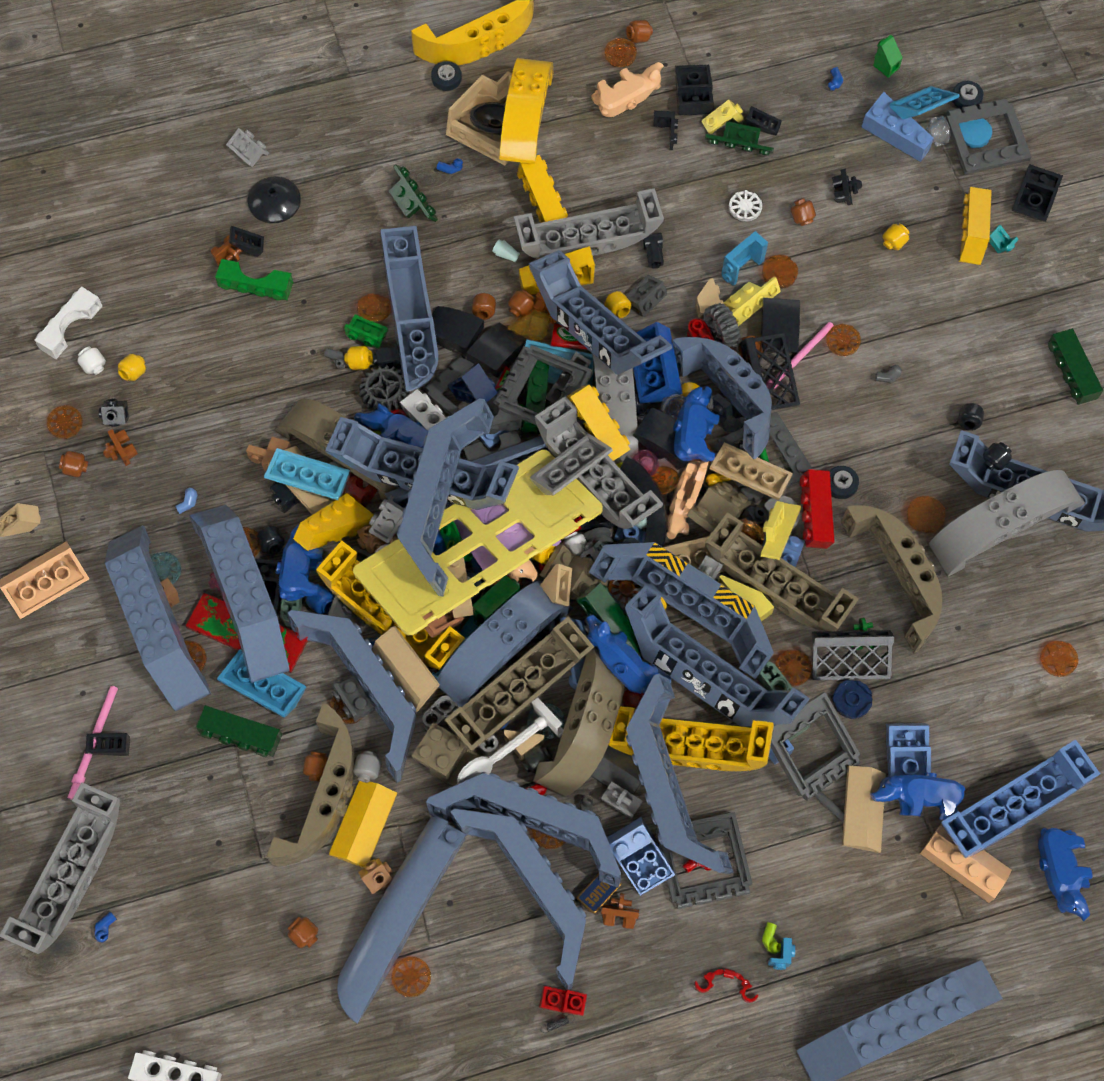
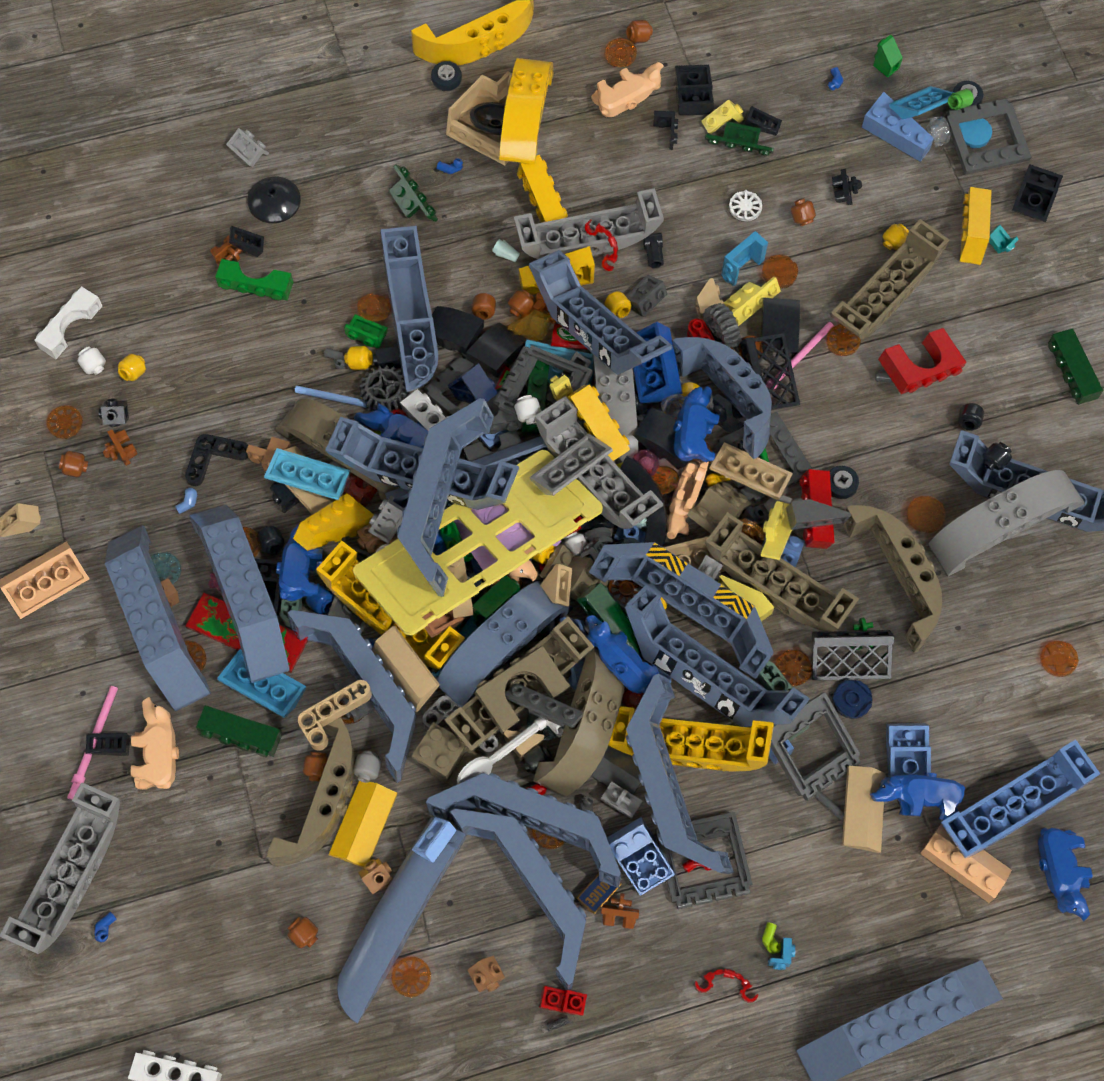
none -> light nougat animal [131,697,179,790]
none -> black beam [185,434,248,486]
none -> light blue bar [295,386,367,408]
none -> tan beam [298,680,372,751]
none -> light blue slope [412,817,456,862]
none -> medium nougat brick [467,955,505,992]
none -> dark tan arch [474,646,570,734]
none -> dark grey bracket [505,683,583,727]
none -> white head [514,395,542,425]
none -> light yellow tile [549,375,573,401]
none -> red piece [585,219,618,271]
none -> dark grey slope [786,498,851,530]
none -> dark tan slope [830,219,949,339]
none -> red arch [878,328,967,395]
none -> bright green brick [948,89,974,110]

